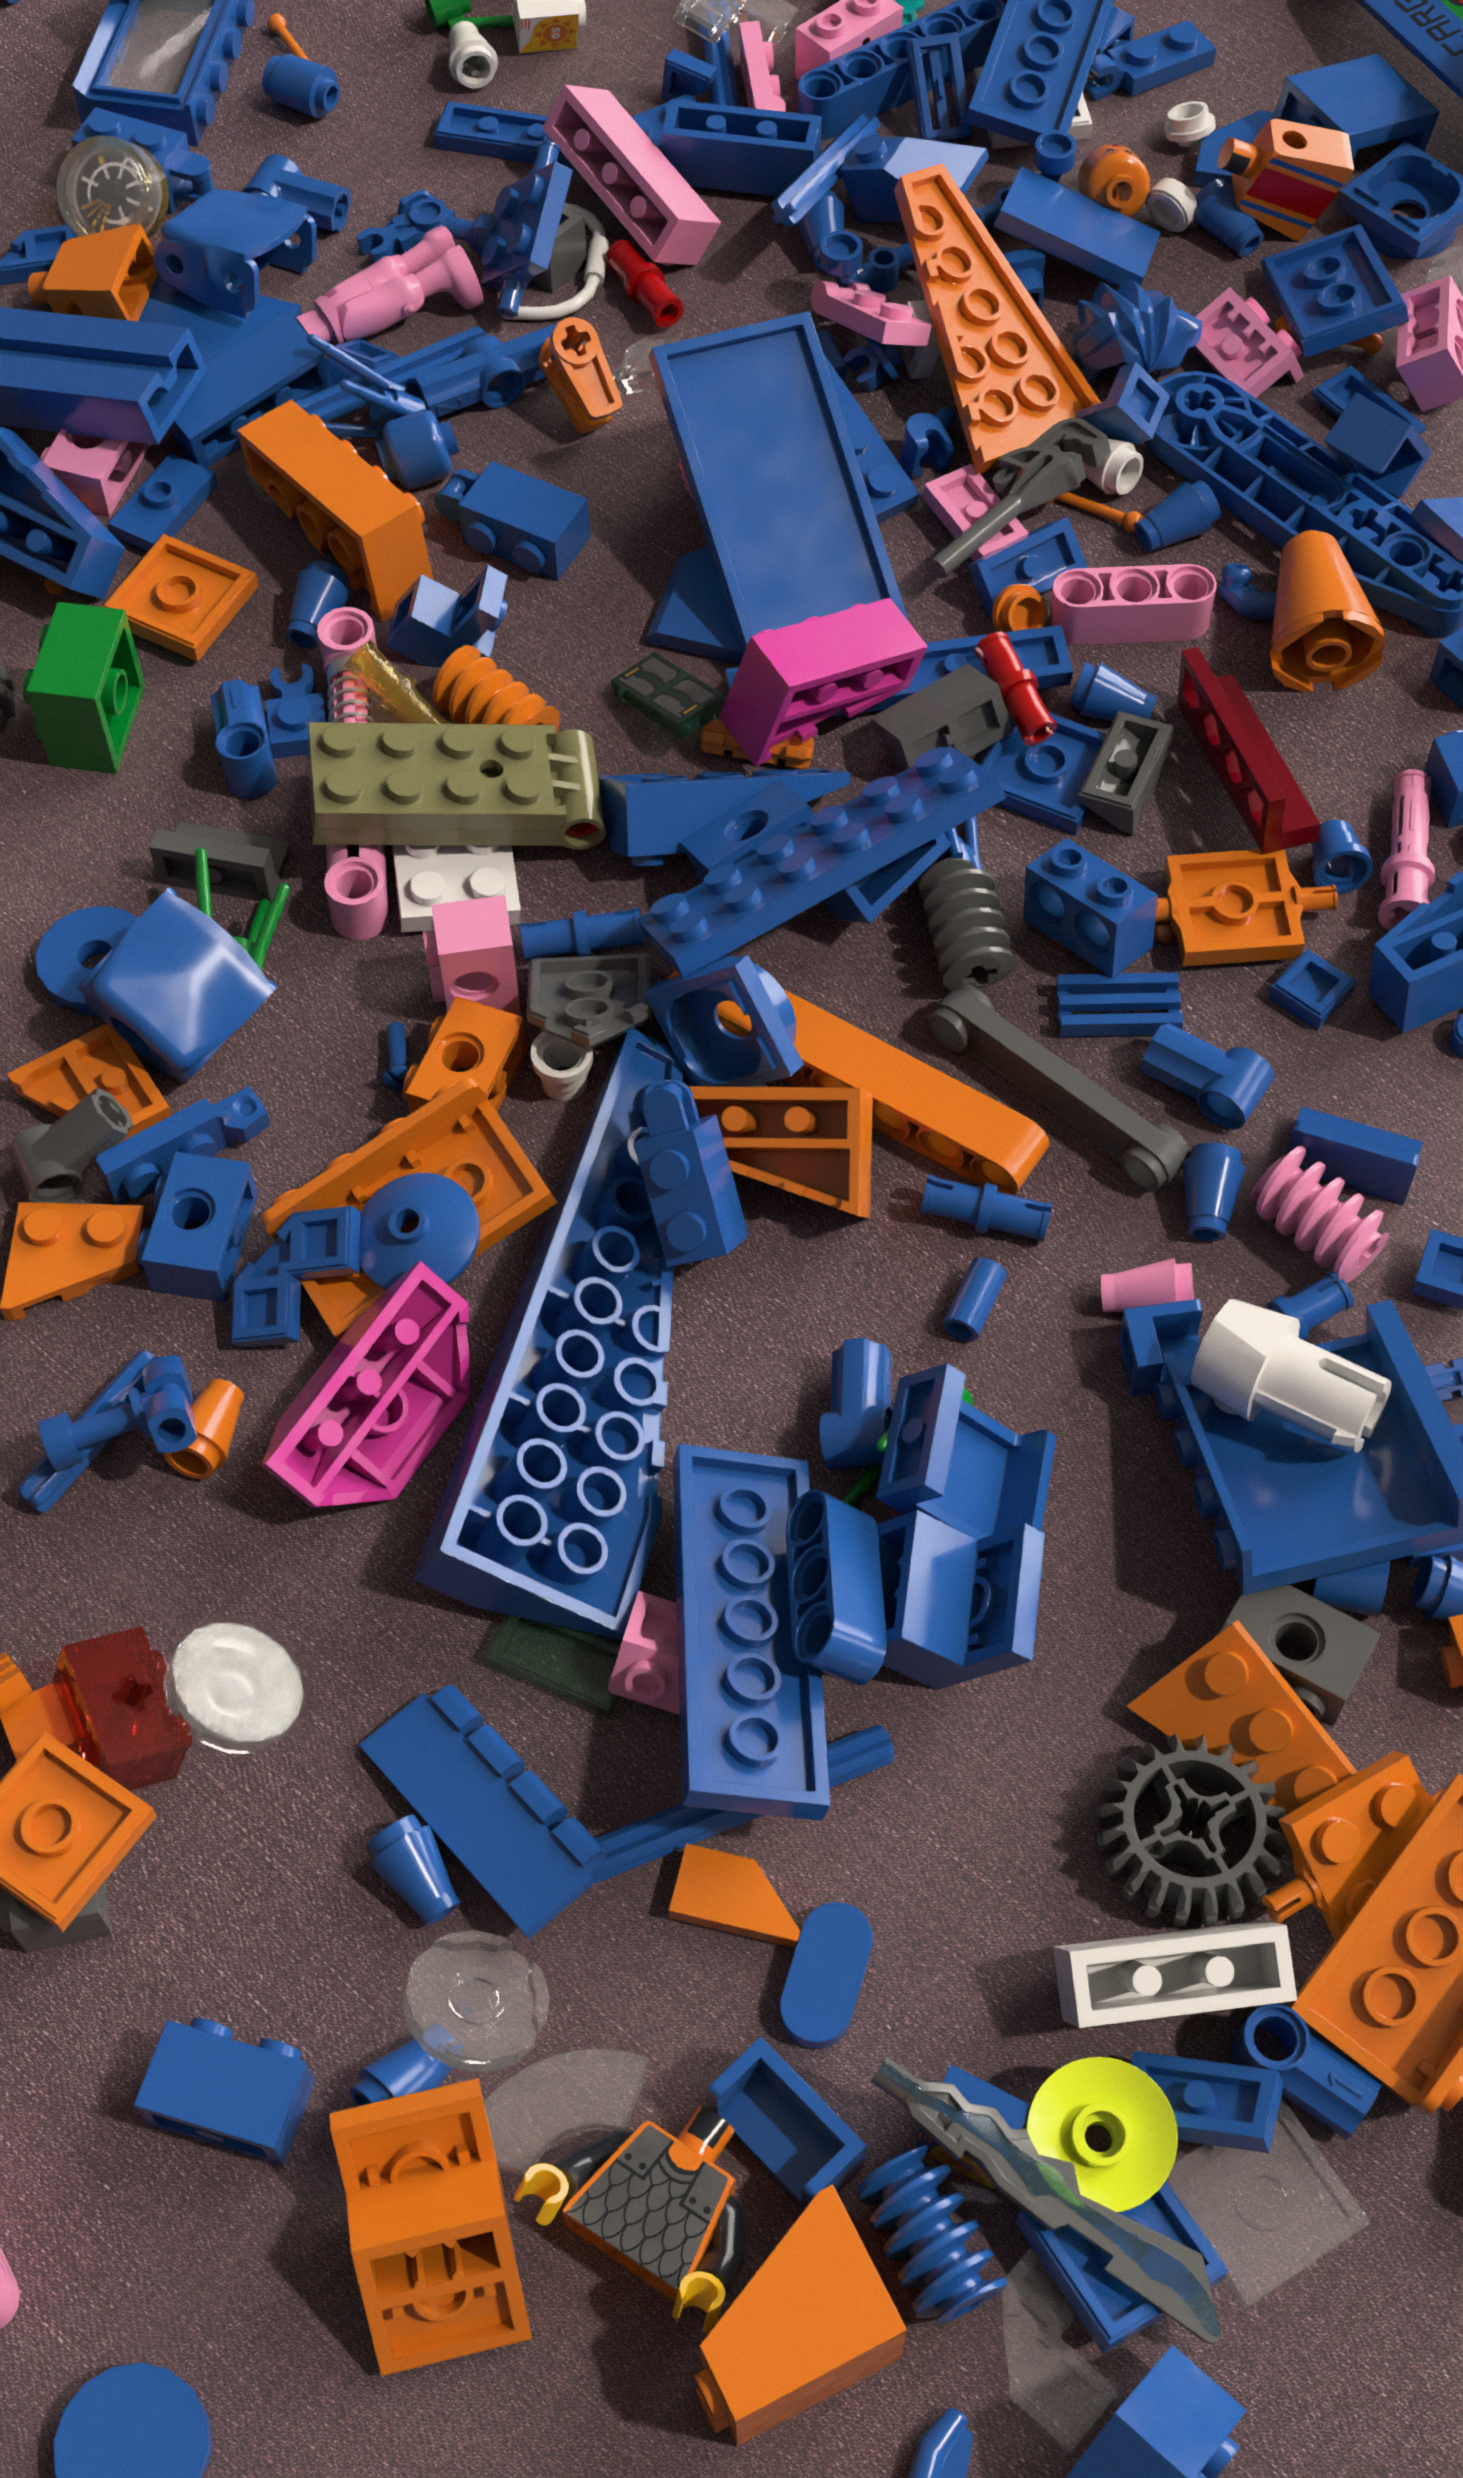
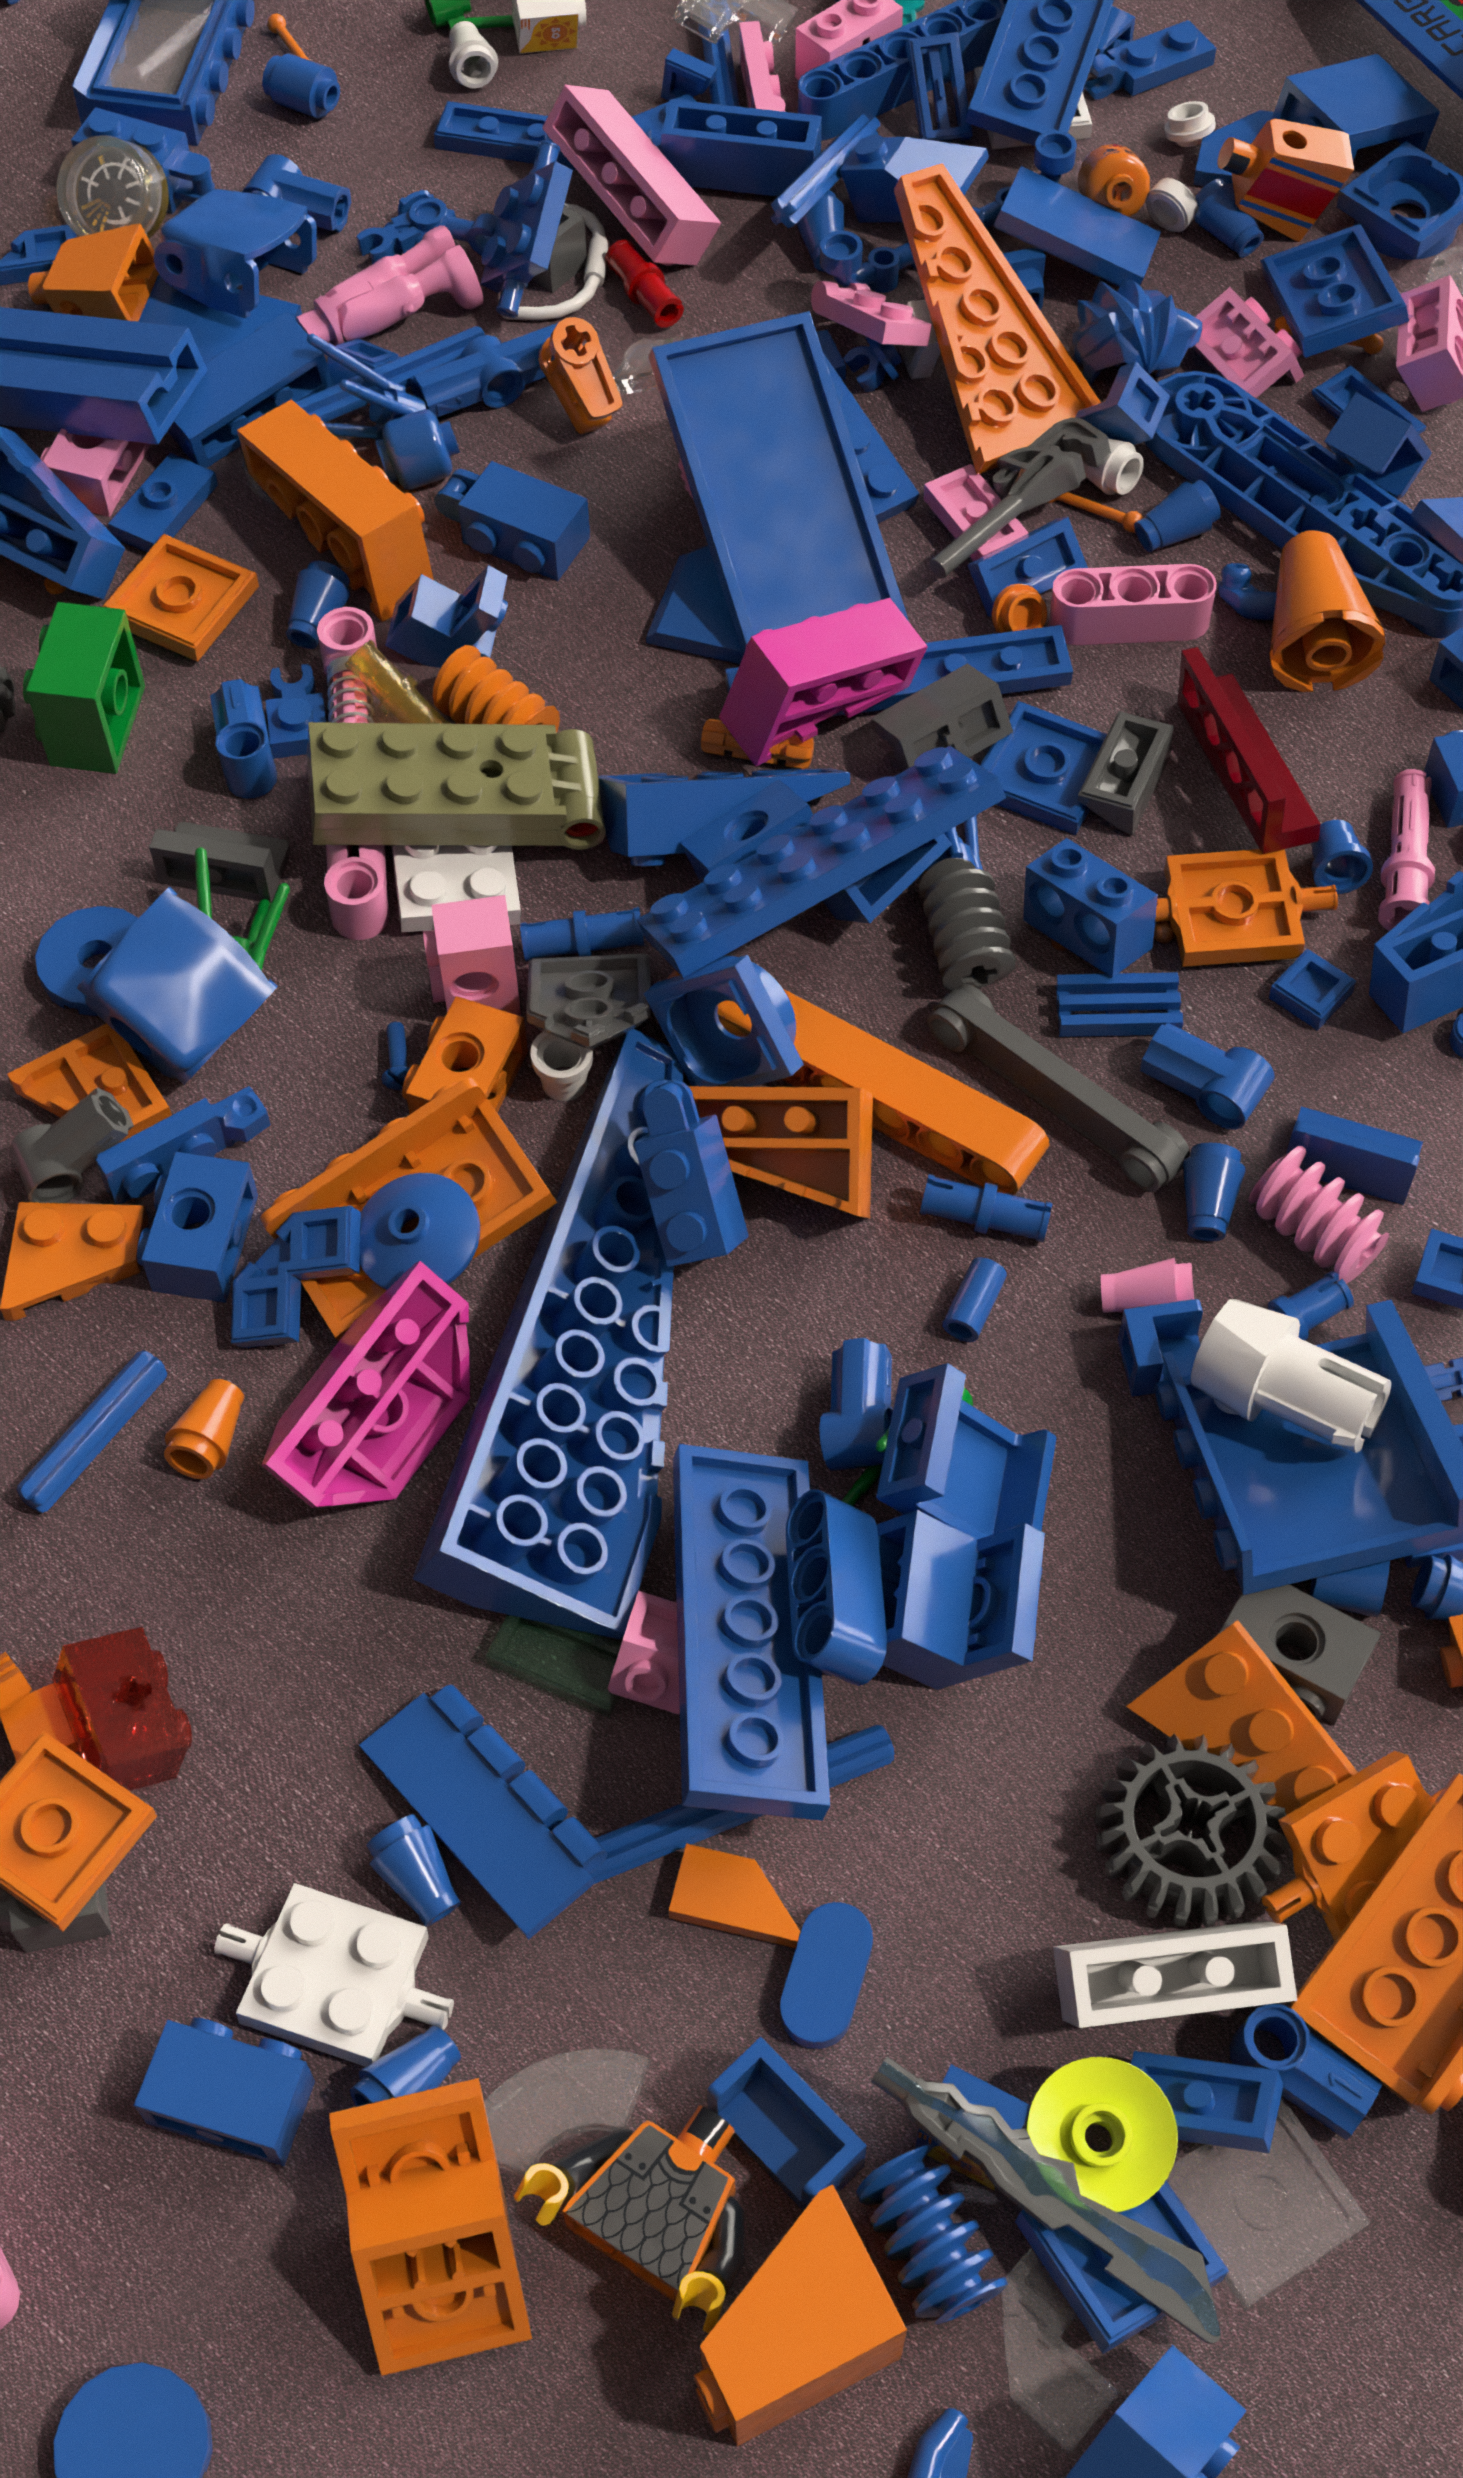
blue bar [38,1355,197,1471] -> none
clear tile [164,1623,304,1754] -> none
clear tile [402,1930,550,2073] -> none
tile [610,652,725,740] -> none
blue piece [898,407,956,480] -> none
red pin [974,632,1057,746] -> none
blue cone [1068,662,1158,721] -> none
none -> white plate [214,1883,454,2067]

